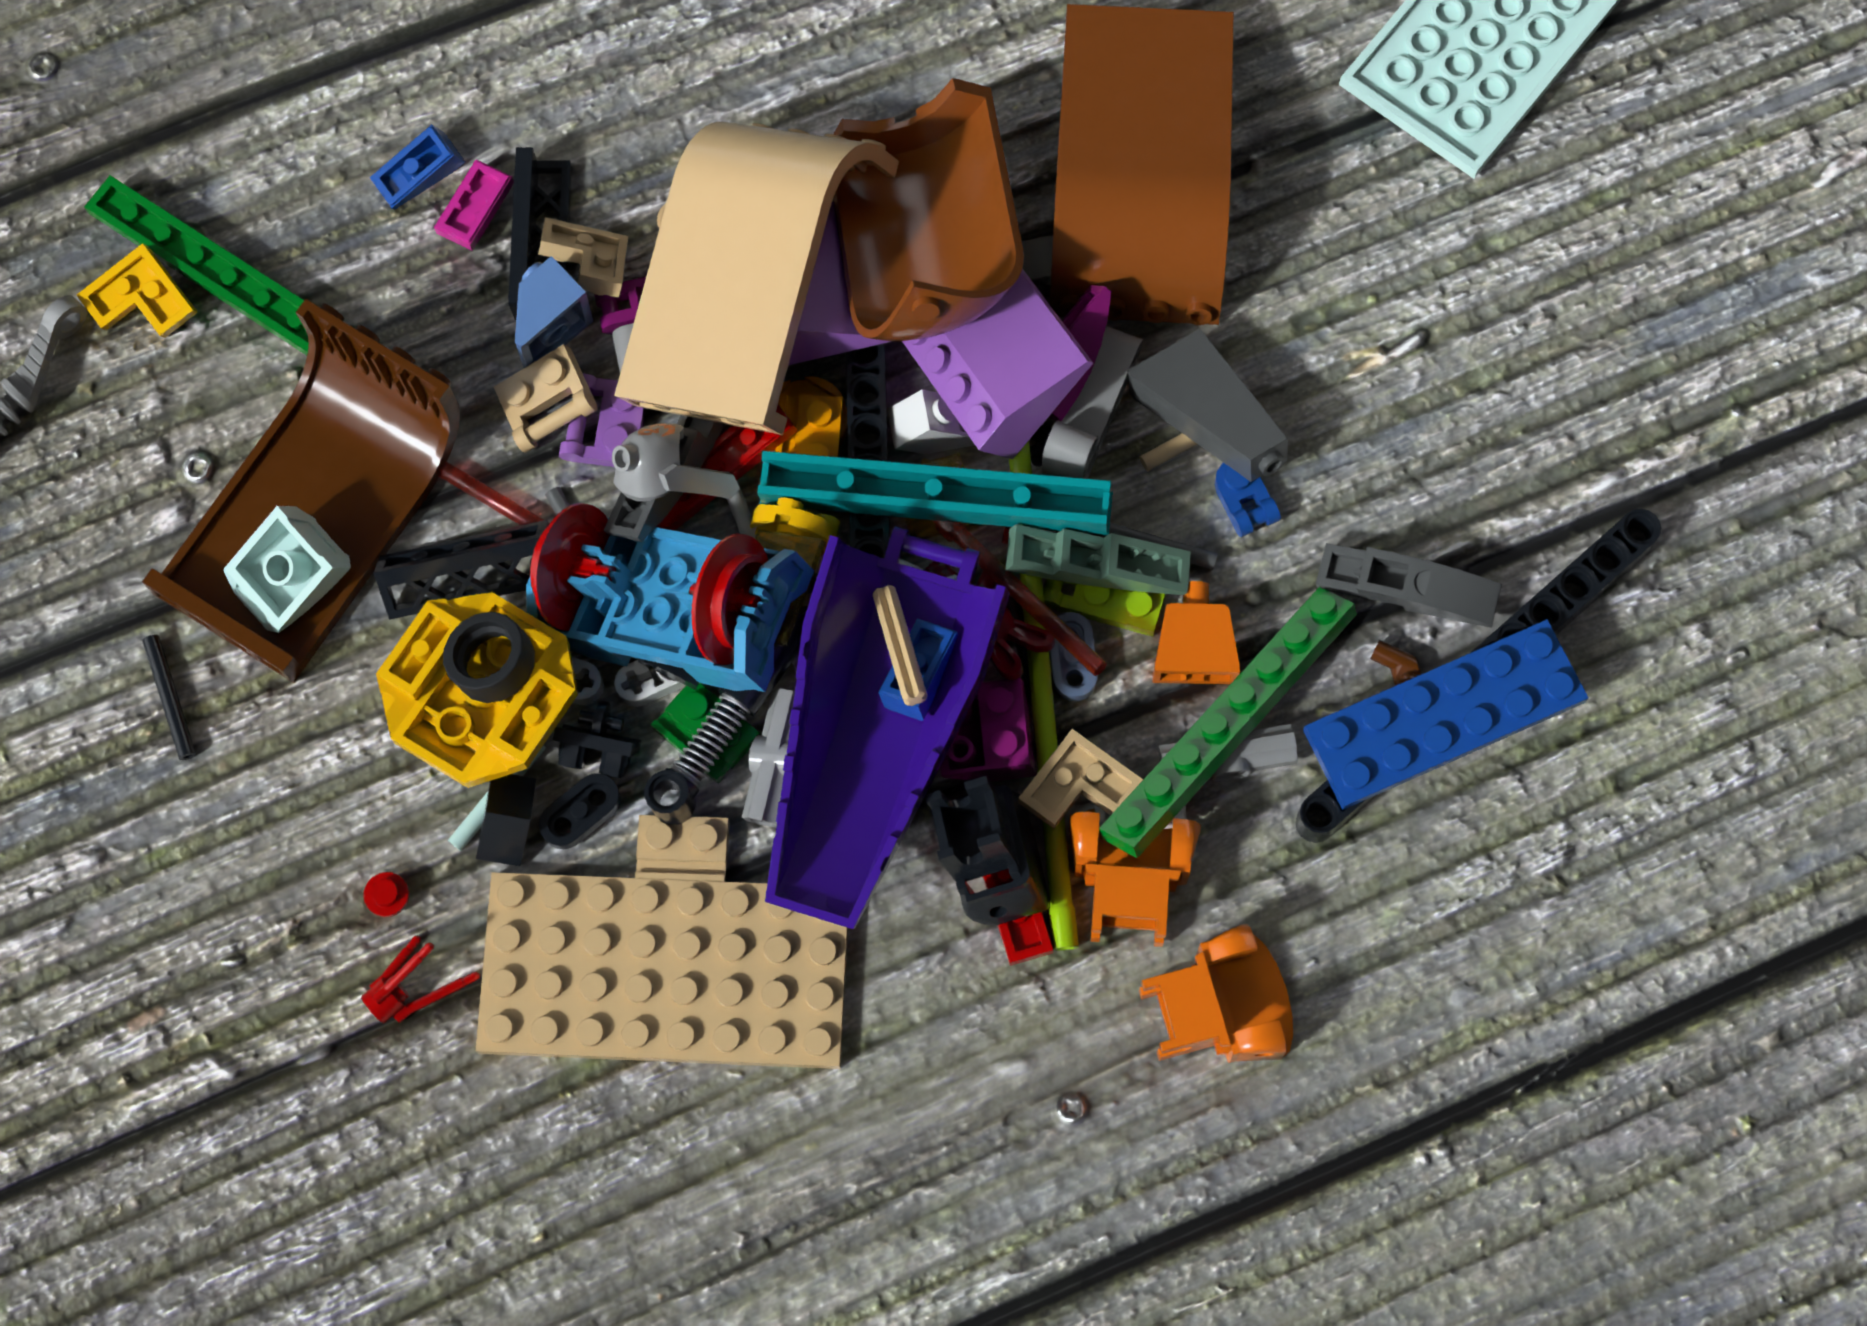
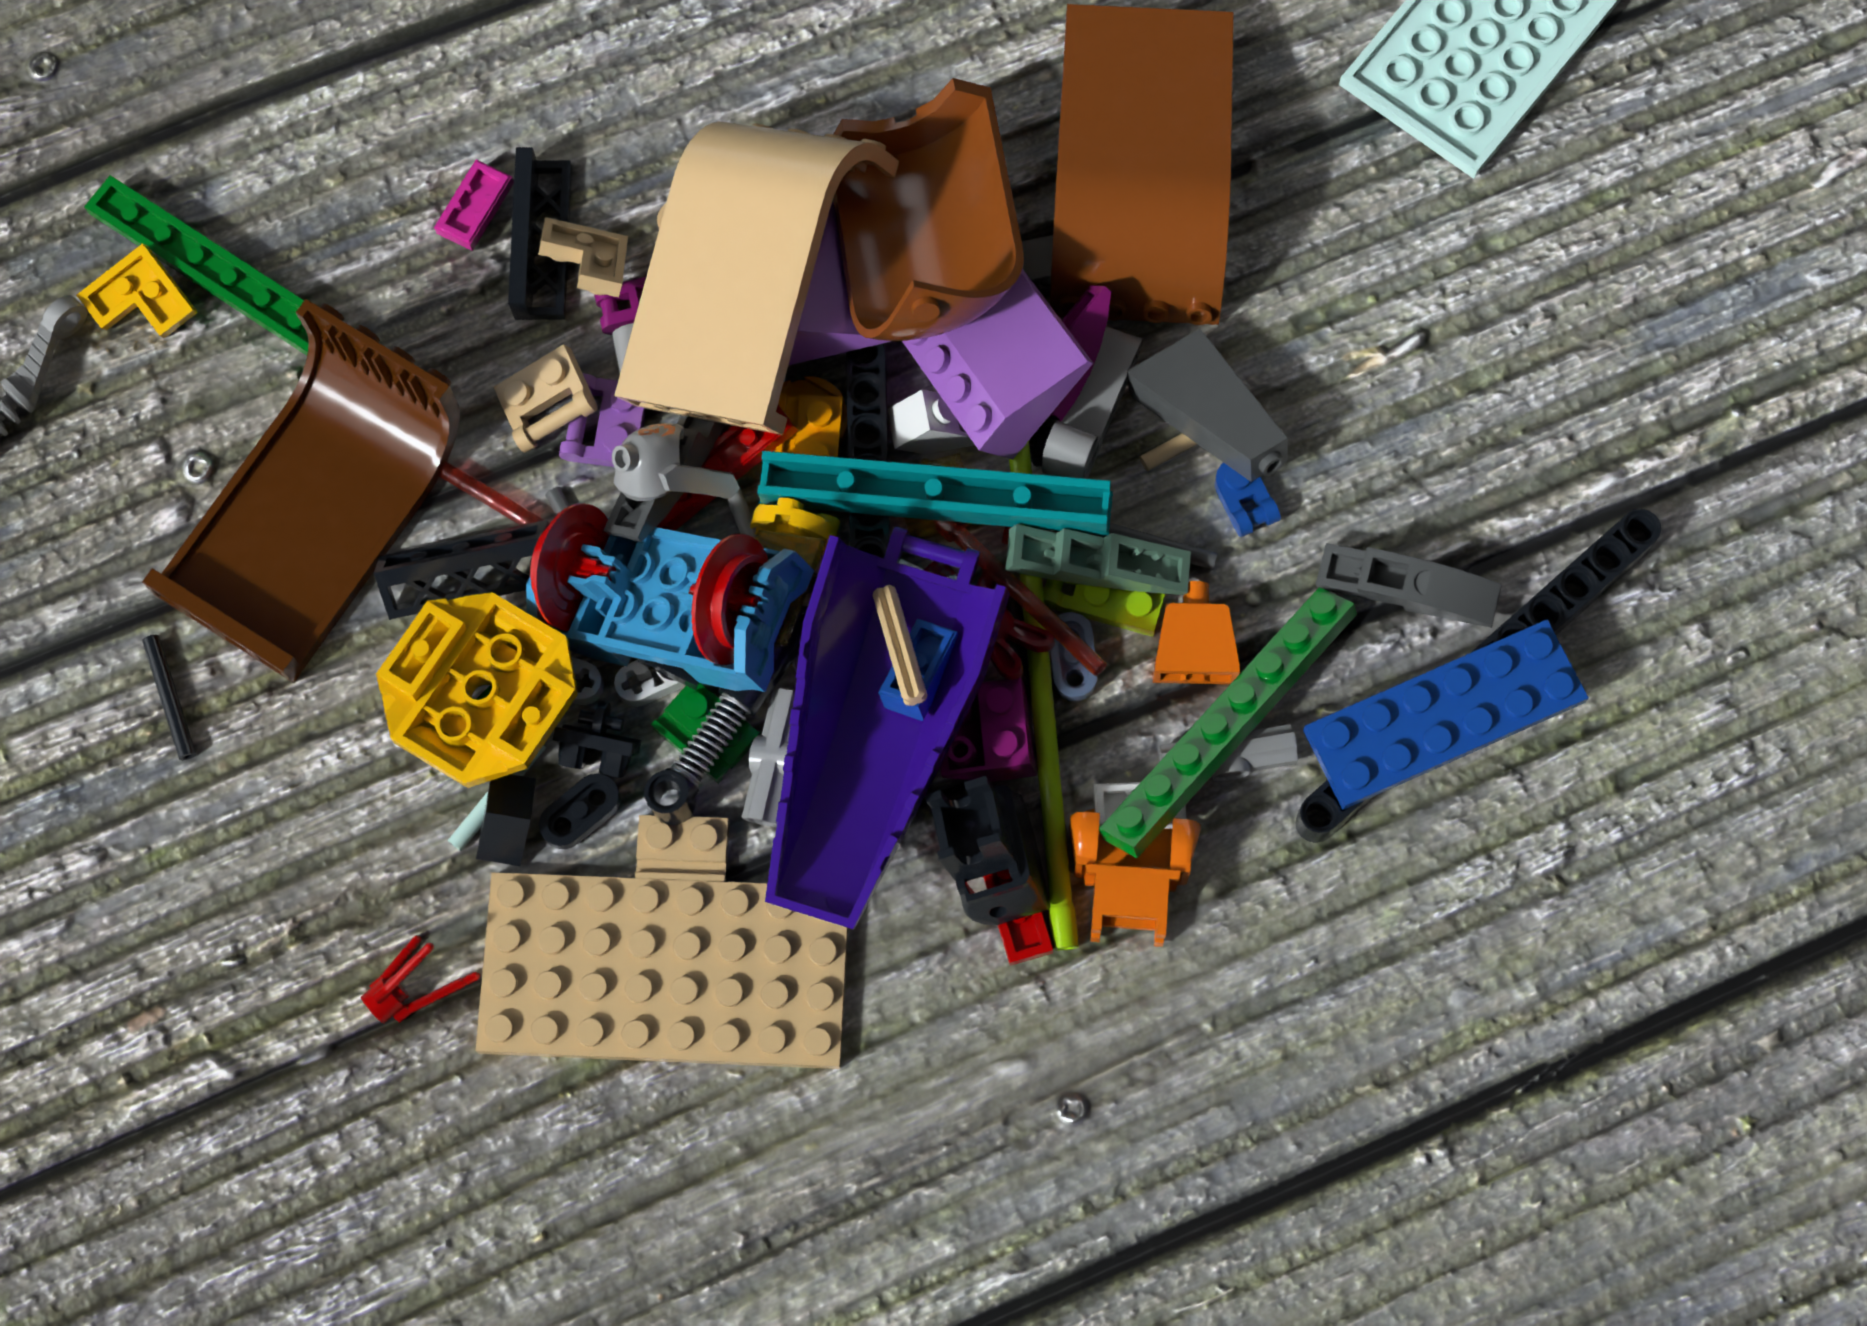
light aqua slope [224,506,351,633] -> none
red plate [363,872,410,917] -> none
blue slope [370,124,466,210] -> none
black tyre [443,612,535,703] -> none
medium blue slope [515,256,593,368] -> none
tan plate [1018,729,1143,829] -> none
orange piece [1139,924,1293,1063] -> none
reddish brown arm [1371,640,1422,686] -> none

